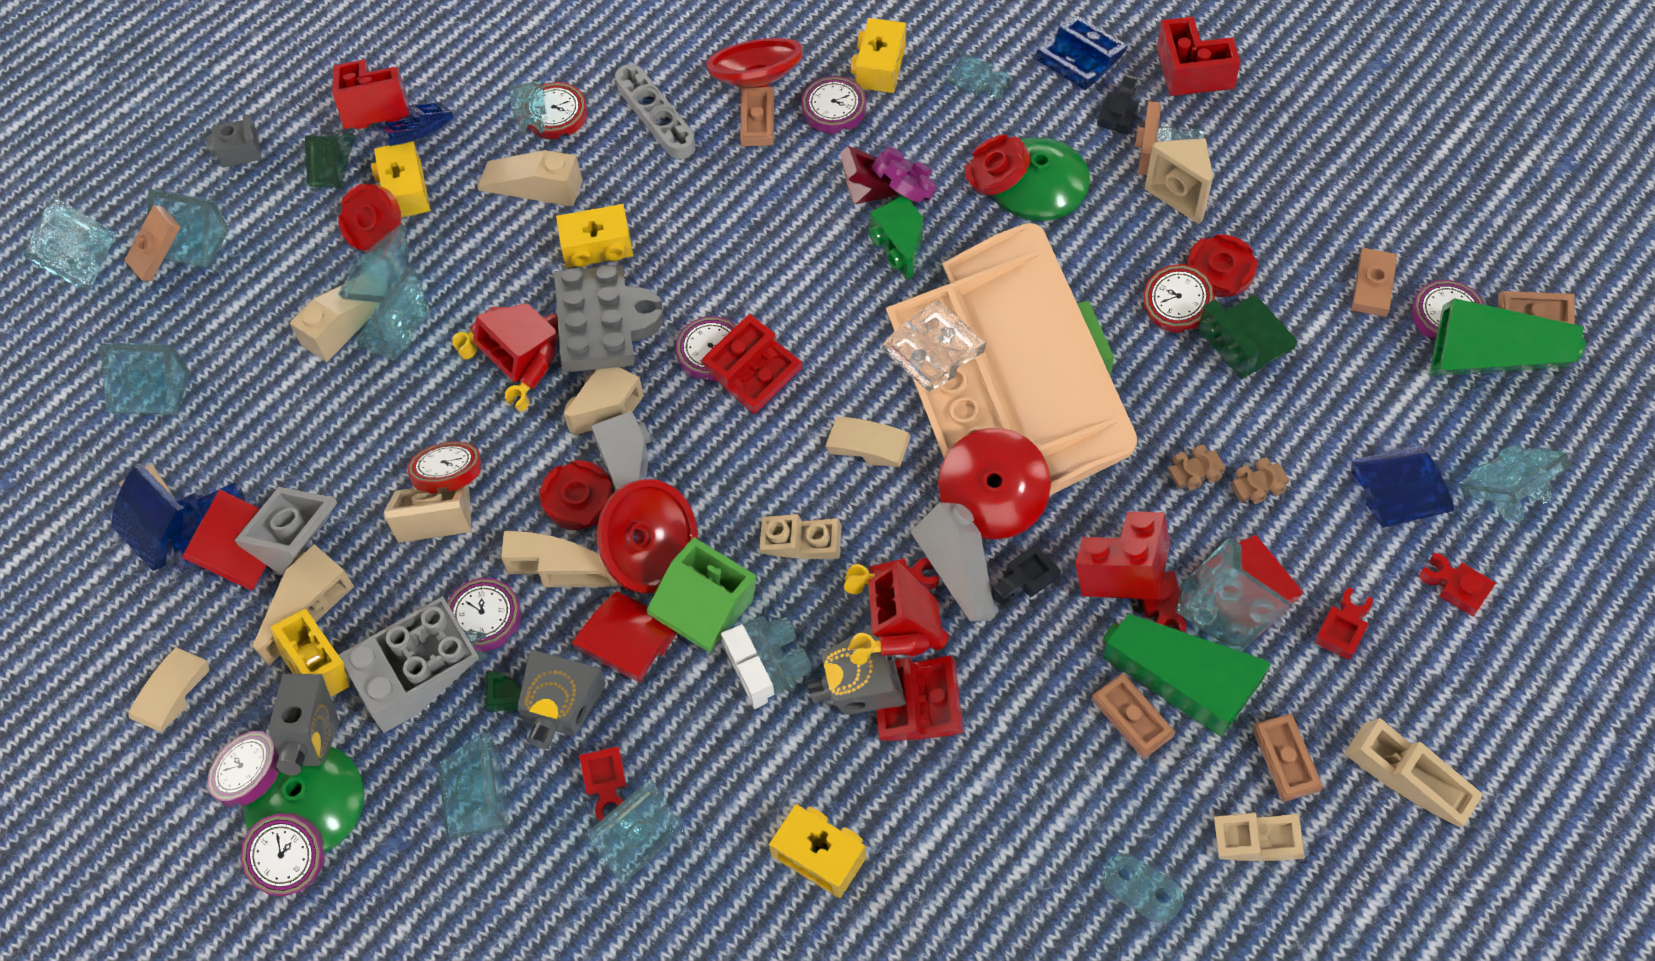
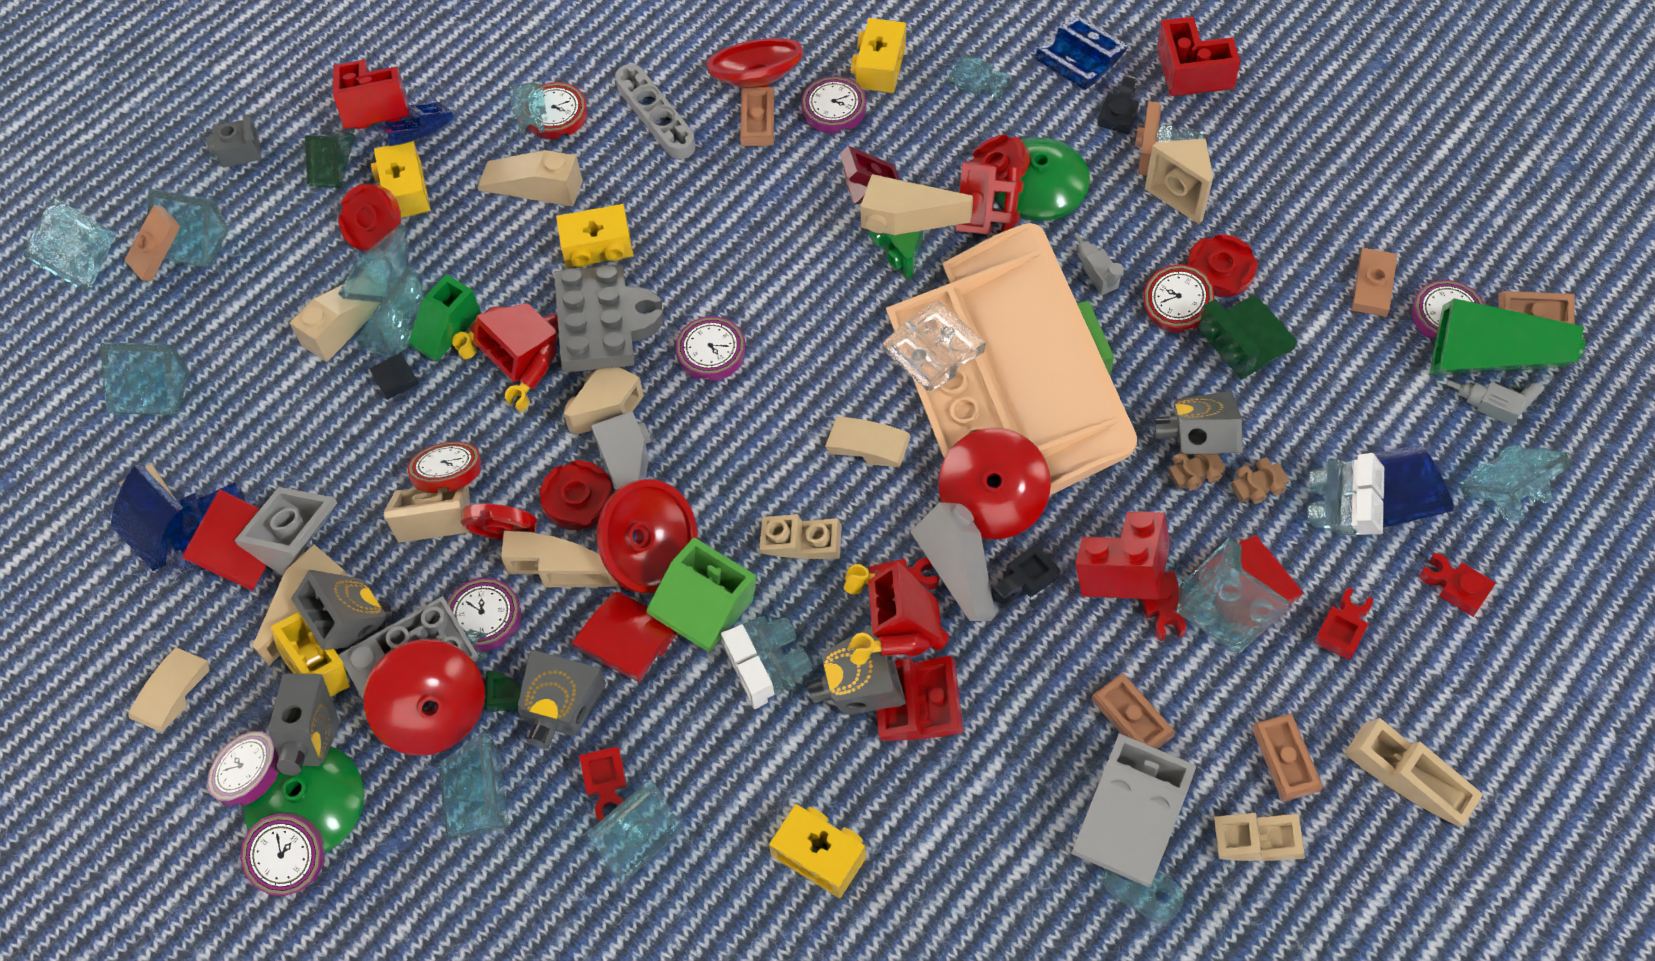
red slope [701,314,802,415] -> none
magenta plate [872,146,937,203] -> none
green slope [1102,614,1271,738] -> none
none -> dark grey torso [291,570,391,650]
none -> red dish [363,639,485,756]
none -> black tile [369,352,419,400]
none -> green slope [409,274,481,362]
none -> red tile [460,504,538,540]
none -> tan slope [860,174,973,235]
none -> red plate [956,161,1023,235]
none -> light grey slope [1071,733,1196,888]
none -> light grey piece [1074,233,1124,295]
none -> dark grey torso [1154,391,1243,454]
none -> hips [1308,453,1384,536]
none -> light grey piece [1446,380,1543,426]

